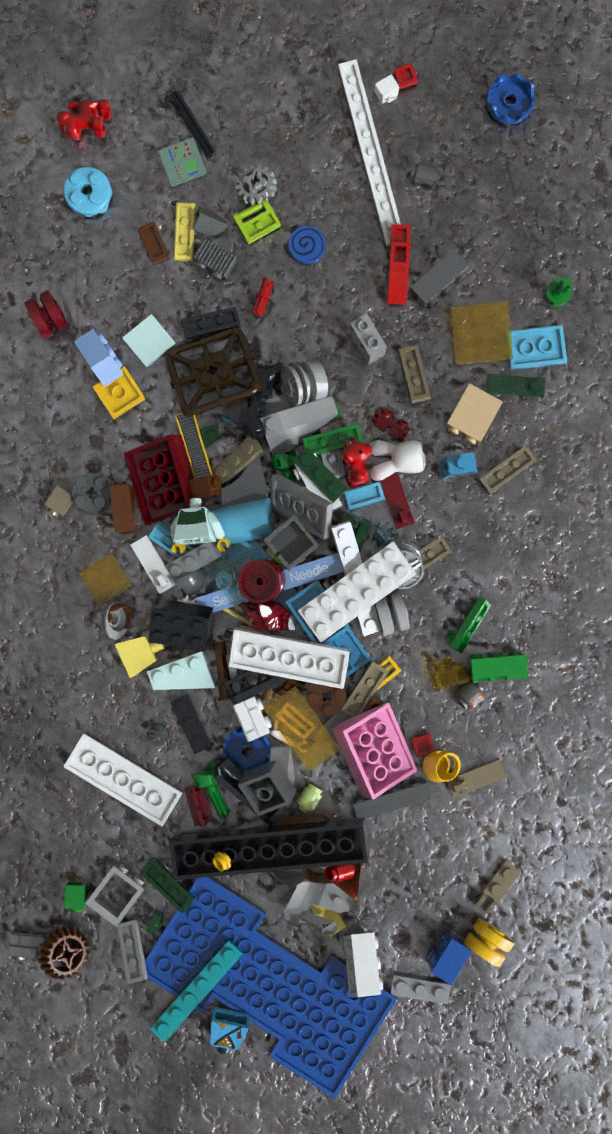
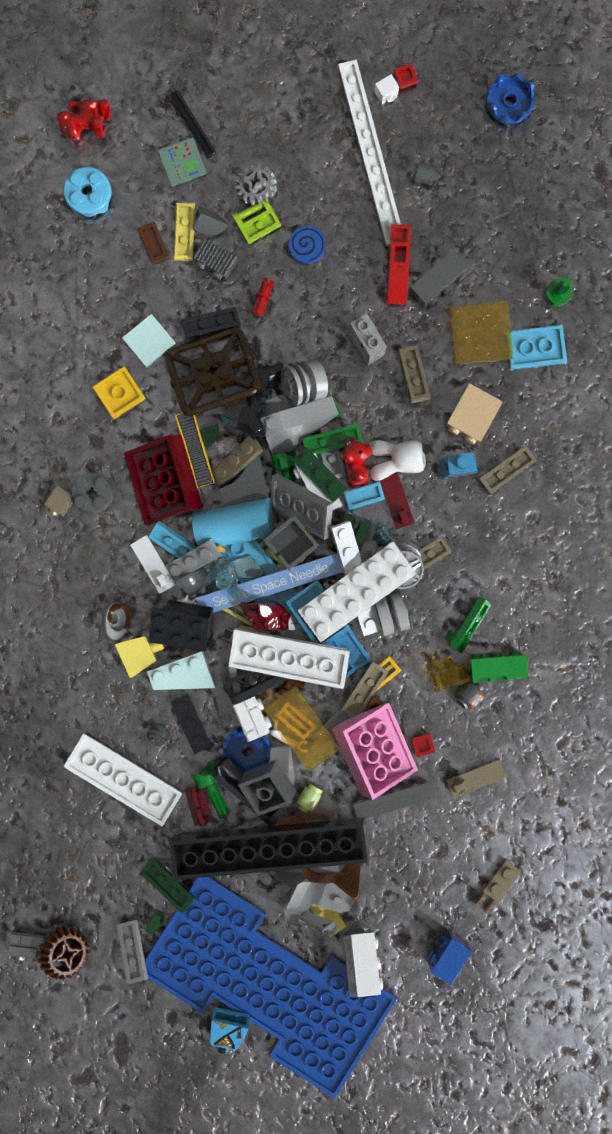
dark red wheel [24,290,69,340] -> none
green brick [64,881,88,912] -> none
light blue brick [74,329,124,387] -> none
clear yellow plate [79,553,133,606] -> none
light grey window [85,862,147,927] -> none
reddish brown brick [109,481,139,535] -> none
teal plate [150,939,243,1042] -> none
light aqua torso [170,498,231,554] -> none
reddish brown brick [189,475,222,499] -> none
yellow plate [212,852,231,871] -> none
reddish brown pin [213,642,233,701] -> none
dark red wheel [238,559,286,603] -> none
reddish brown brick [307,683,346,716] -> none
red brick [325,864,355,883] -> none
dark red hinge [371,408,411,441] -> none
light grey plate [390,973,451,1004] -> none
yellow helmet [422,751,461,783] -> none
yellow wheel [464,918,515,967] -> none
clear green hinge [486,374,545,398] -> none

